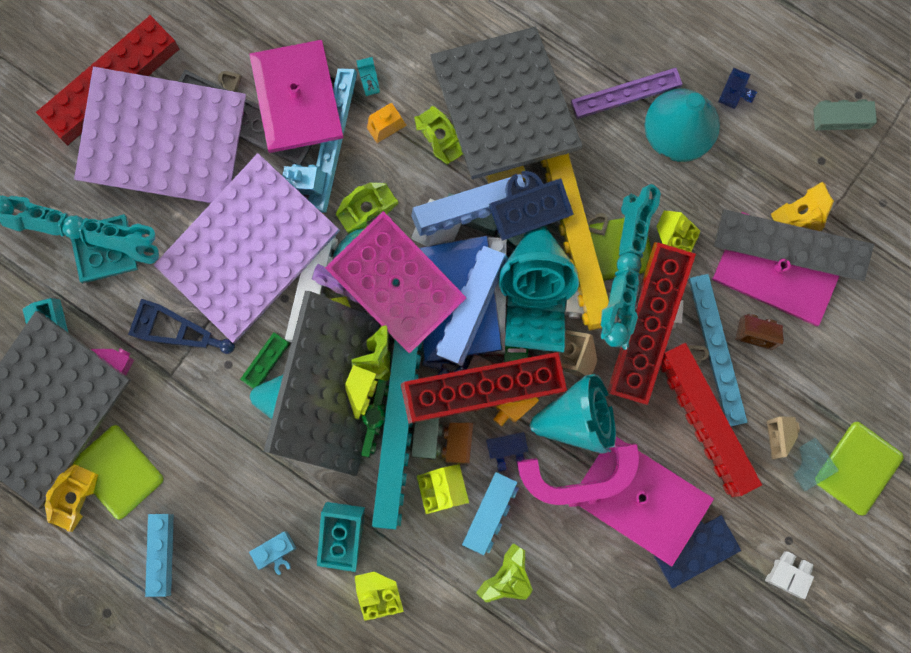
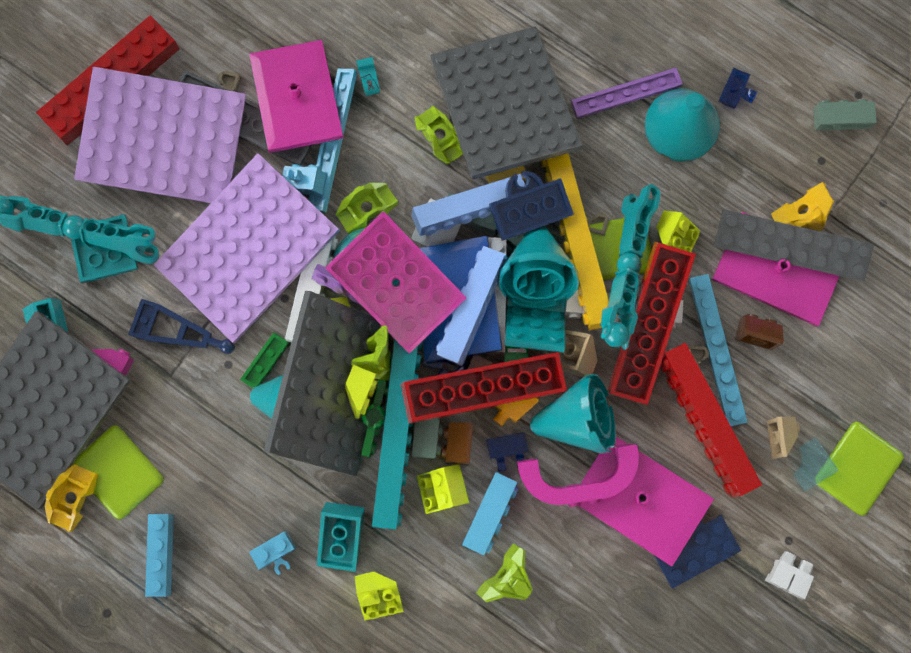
light orange torso [367,103,407,143] -> none

